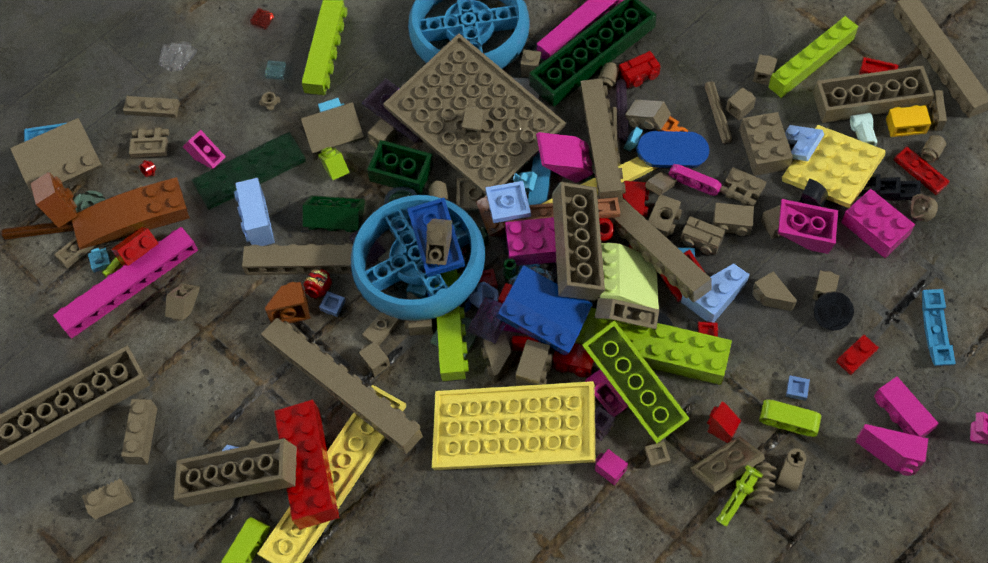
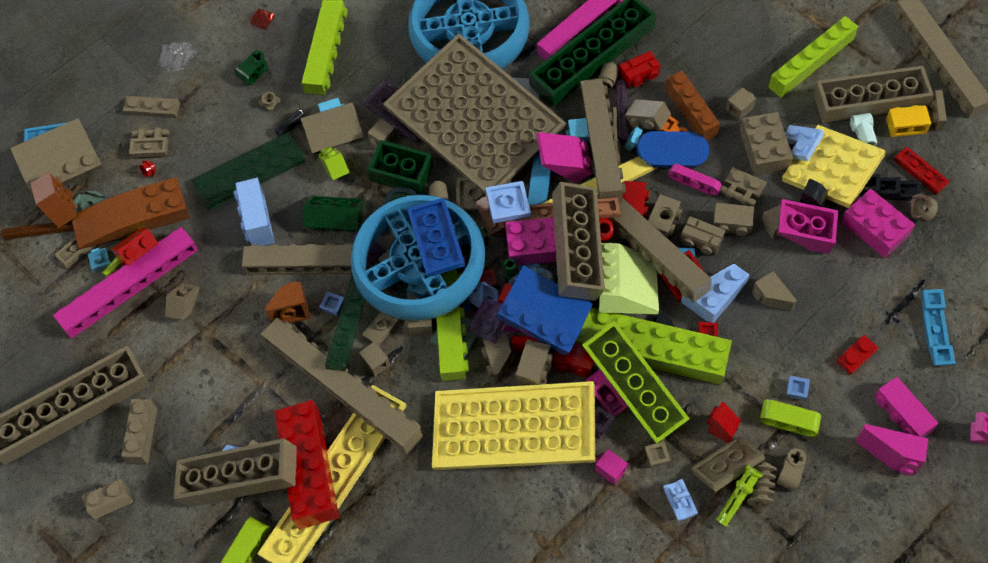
dark pink slope [182,130,226,169] -> none
clear light blue tile [265,60,286,80] -> none
red head [304,269,332,298] -> none
dark tan slope [426,219,452,265] -> none
dark tan brick [462,107,484,138] -> none
medium azure tile [513,171,537,192] -> none
dark tan brick [521,50,541,77] -> none
dark tan slope [595,298,659,329] -> none
dark tan tile [645,171,677,195] -> none
dark tan axle [705,81,732,144] -> none
dark tan brick [752,54,777,86] -> none
dark tan brick [812,270,840,300] -> none
black tile [813,291,854,331] -> none
red tile [859,57,899,75] -> none
dark tan brick [921,135,946,163] -> none
none -> dark green piece [235,51,268,85]
none -> black axle [274,109,305,138]
none -> clear green plate [325,276,366,371]
none -> medium azure brick [565,118,589,145]
none -> light blue hips [663,479,698,522]
none -> dark orange brick [665,71,720,141]

